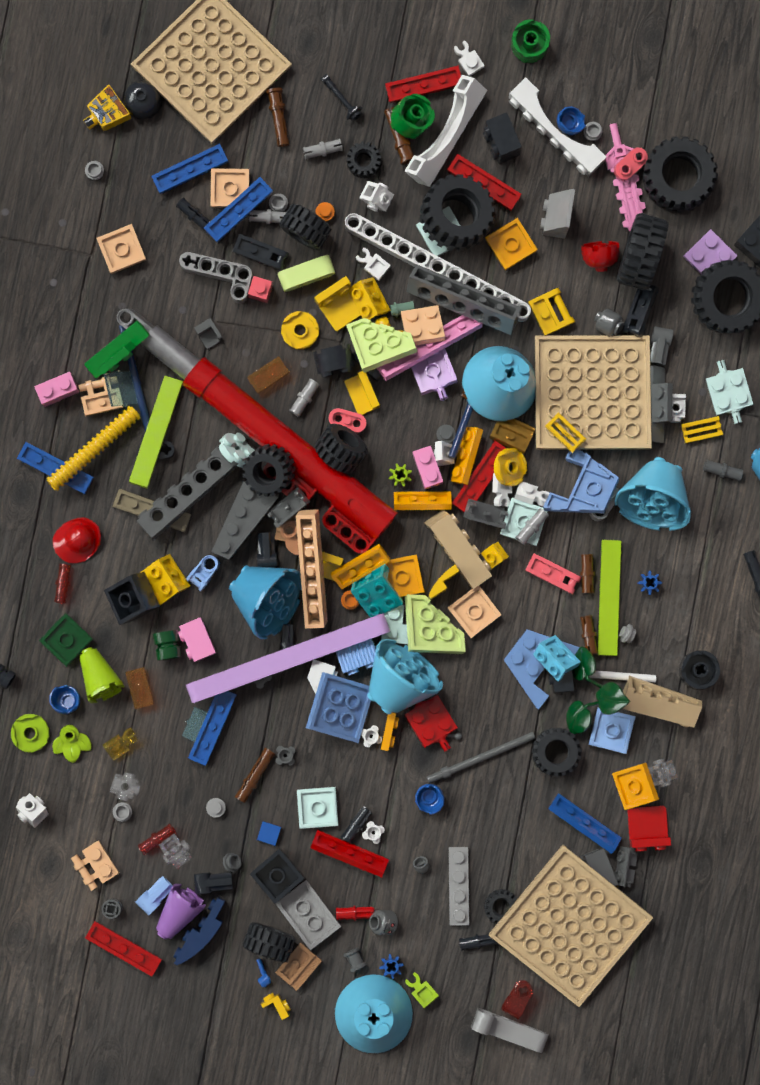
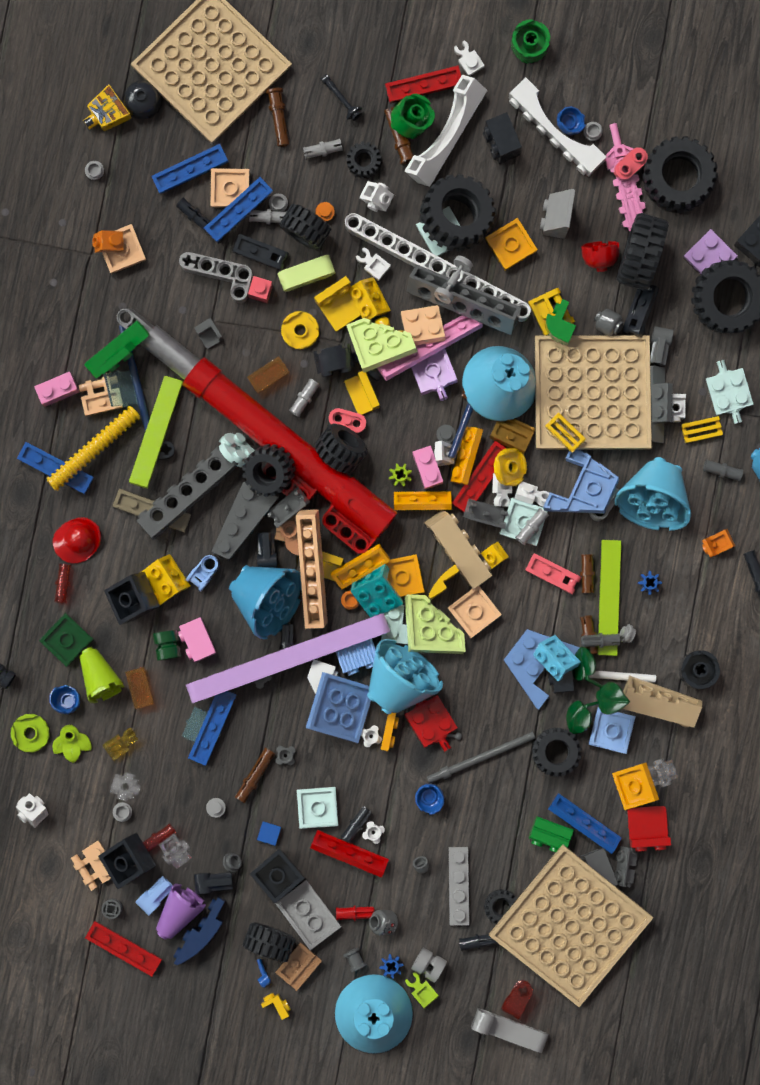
sand green pin [390,301,415,317] -> none
red plate [447,154,522,211] -> none
none -> orange bracket [92,230,124,253]
none -> black brick [98,832,156,889]
none -> light grey wheel [411,947,447,983]
none -> light grey wheel [434,256,473,304]
none -> green brick [528,816,573,852]
none -> green brick [545,299,576,346]
none -> dark grey axle [581,633,620,648]
none -> orange bracket [702,529,735,558]

